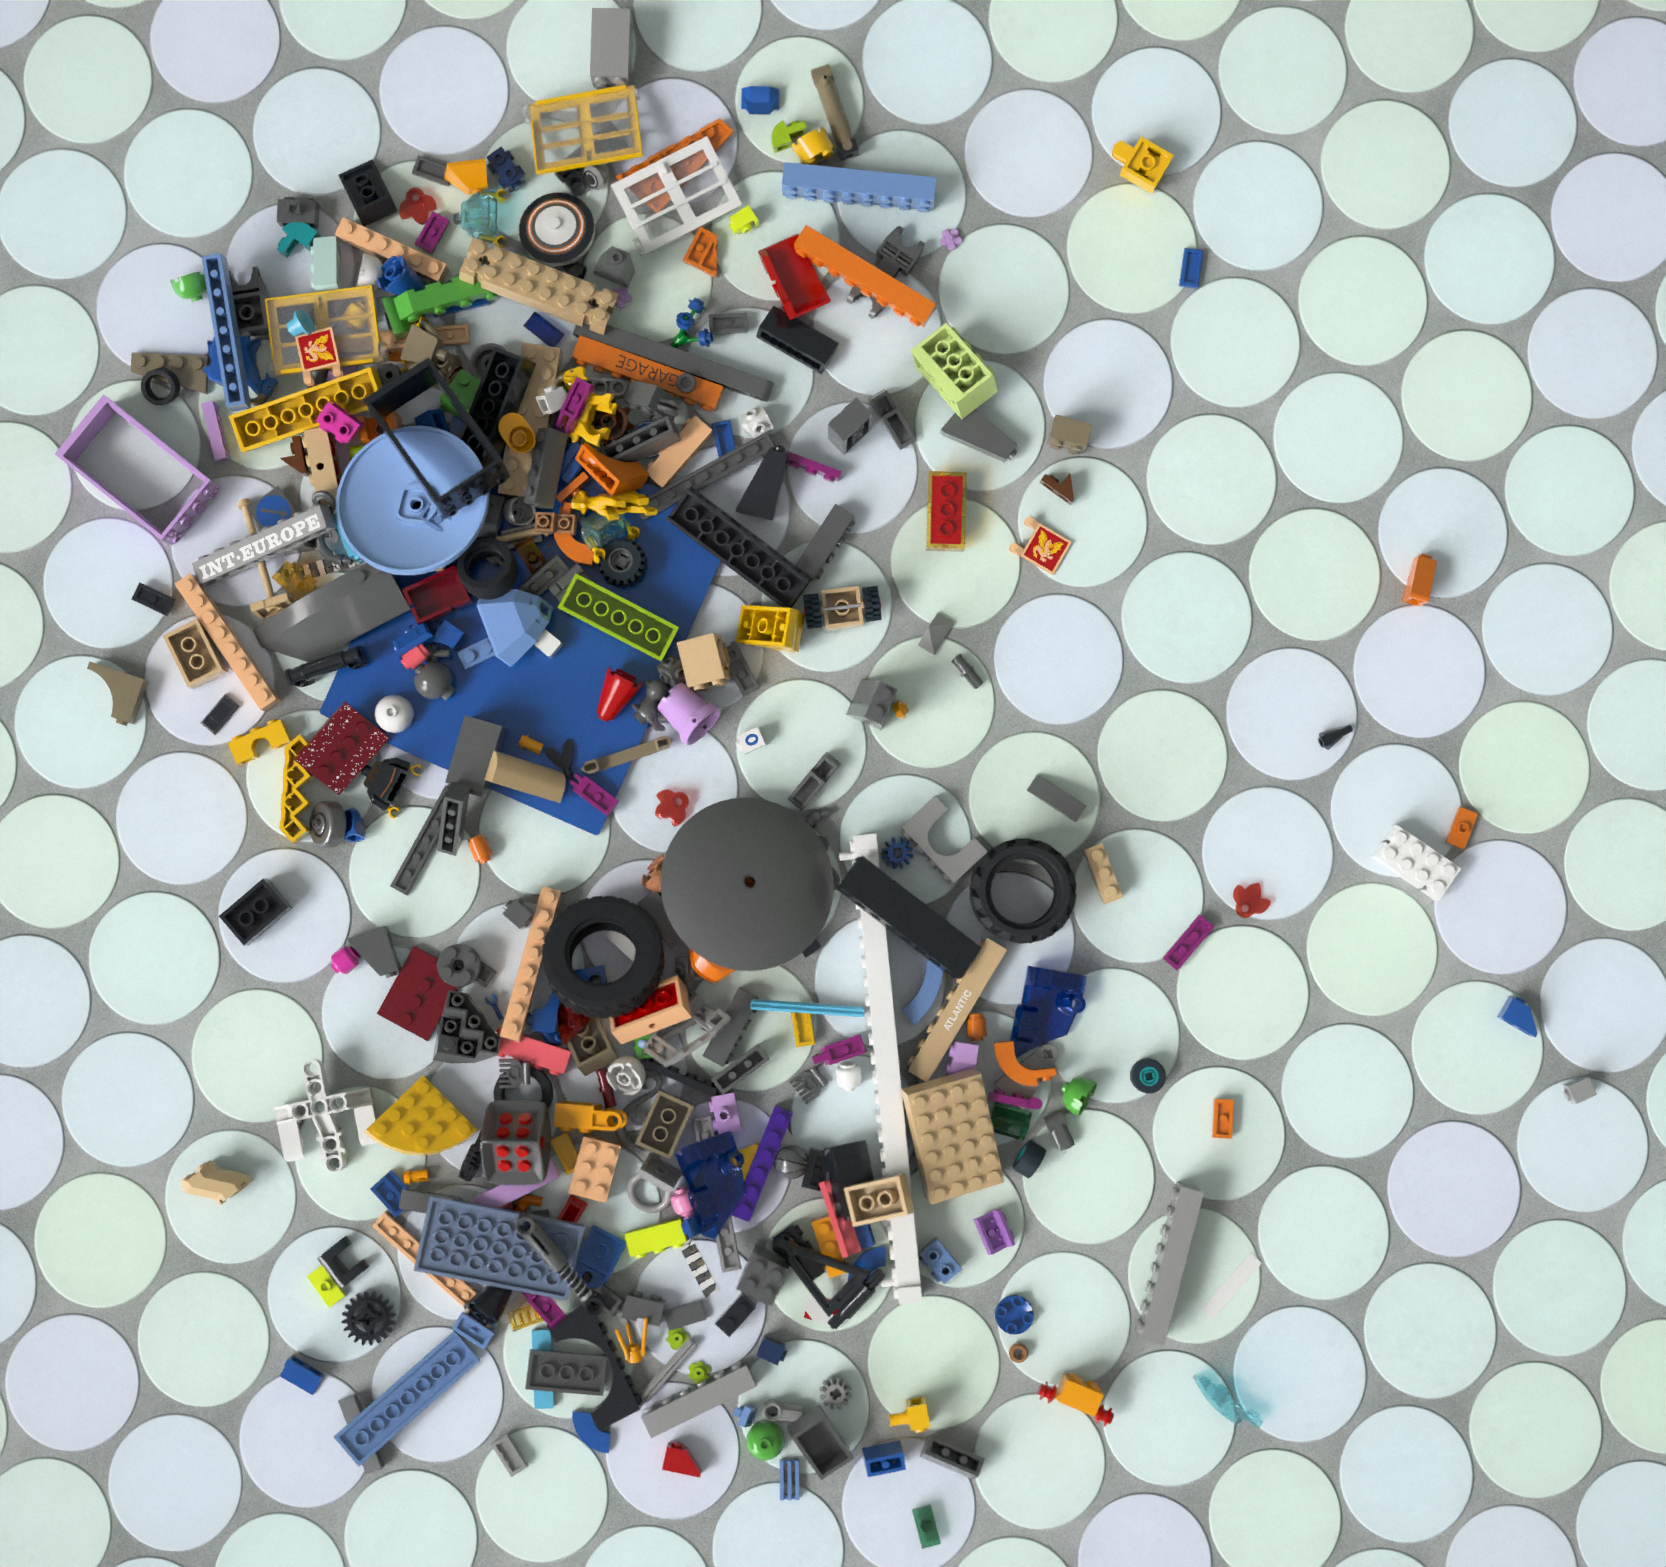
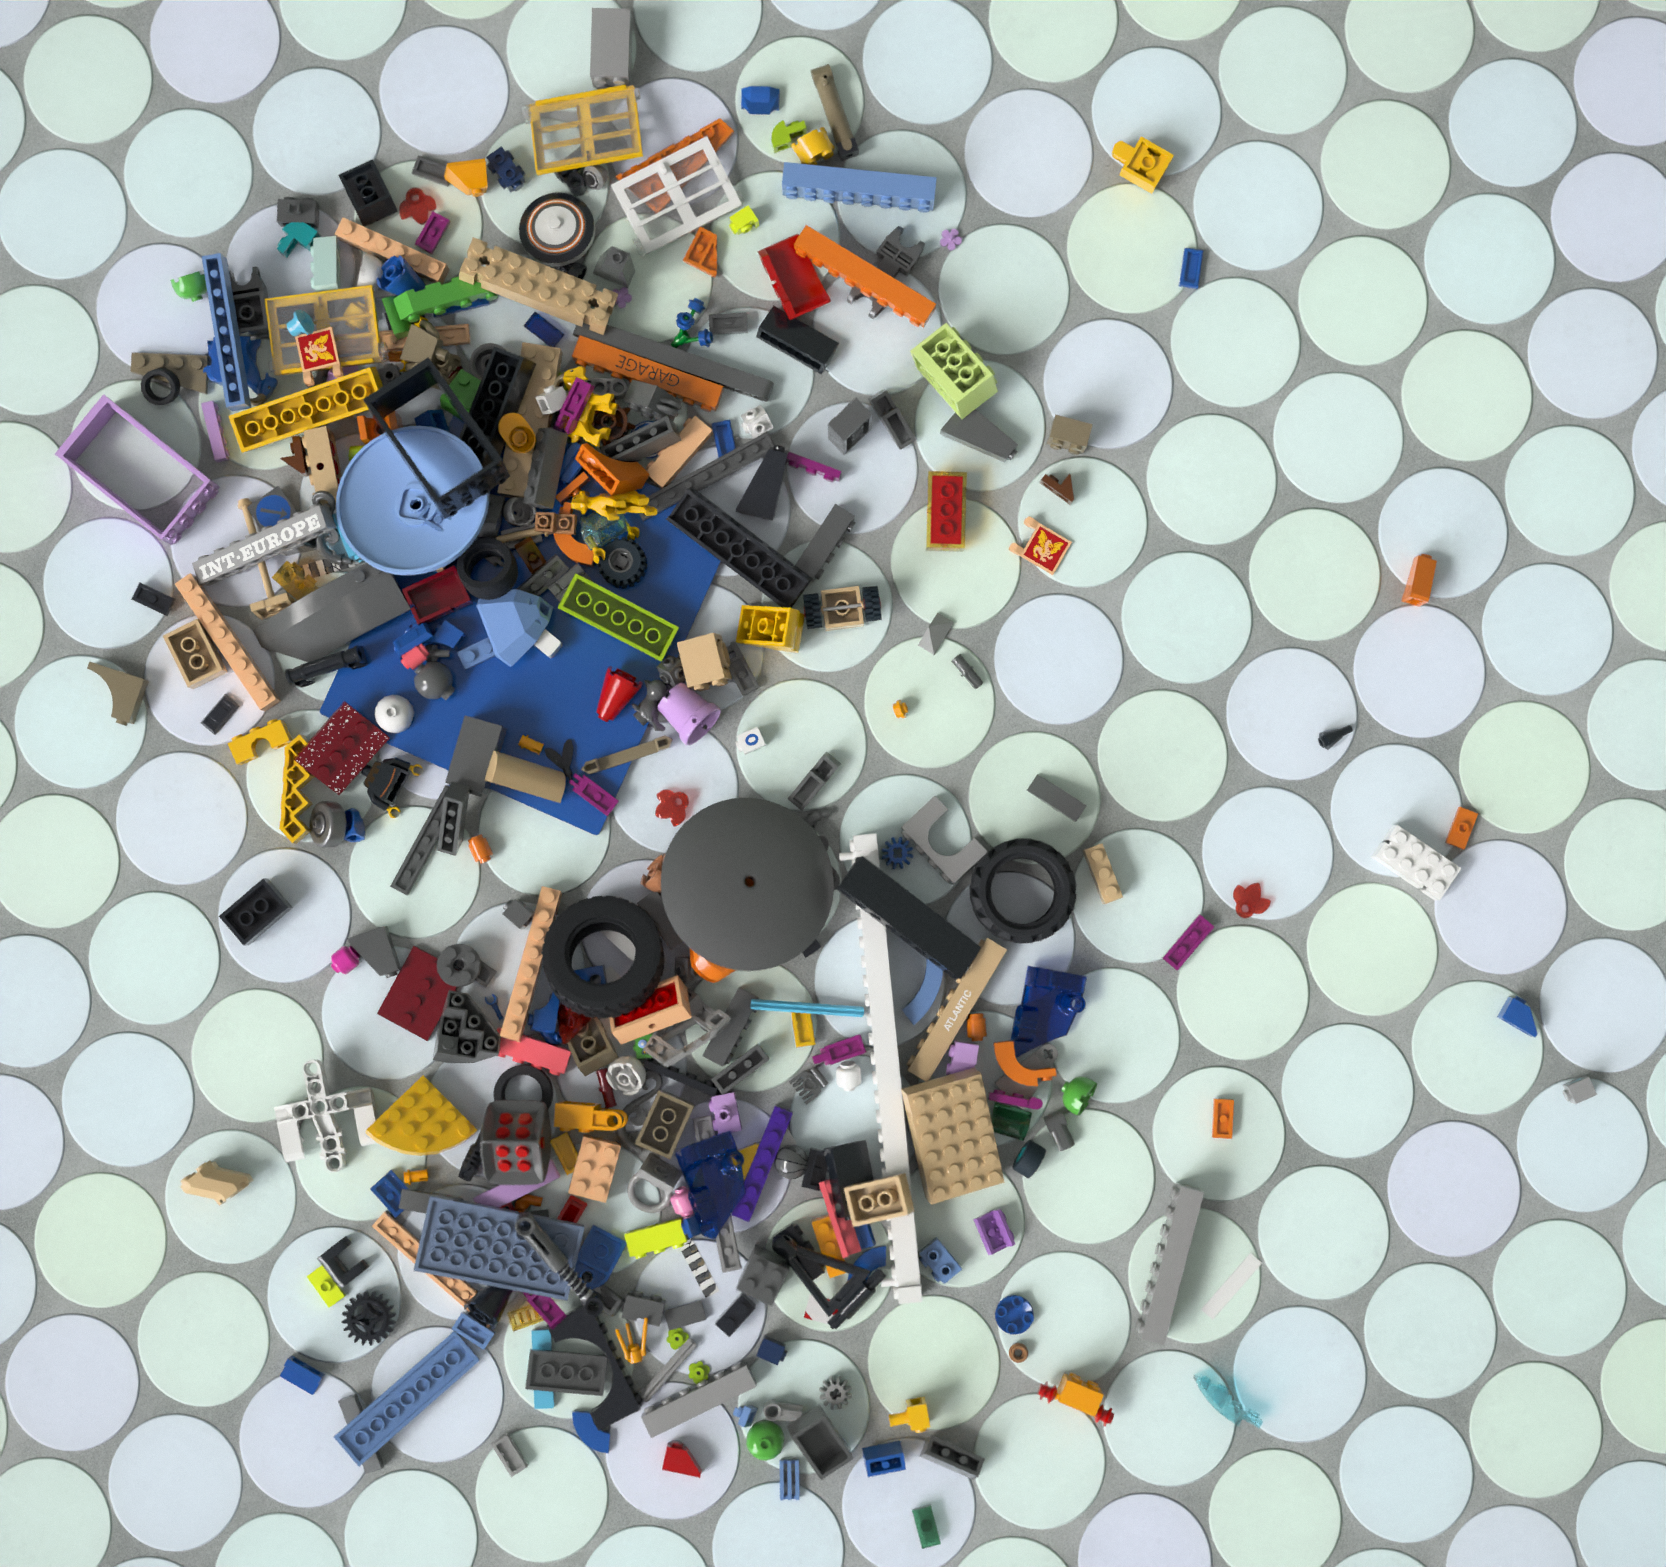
dark pink brick [316,401,364,444] -> none
clear light blue torso [453,189,507,249] -> none
dark grey piece [499,1058,531,1088] -> none
dark grey tile [677,373,696,394] -> none
dark grey slope [846,680,898,730] -> none
black wheel [1130,1058,1166,1094] -> none

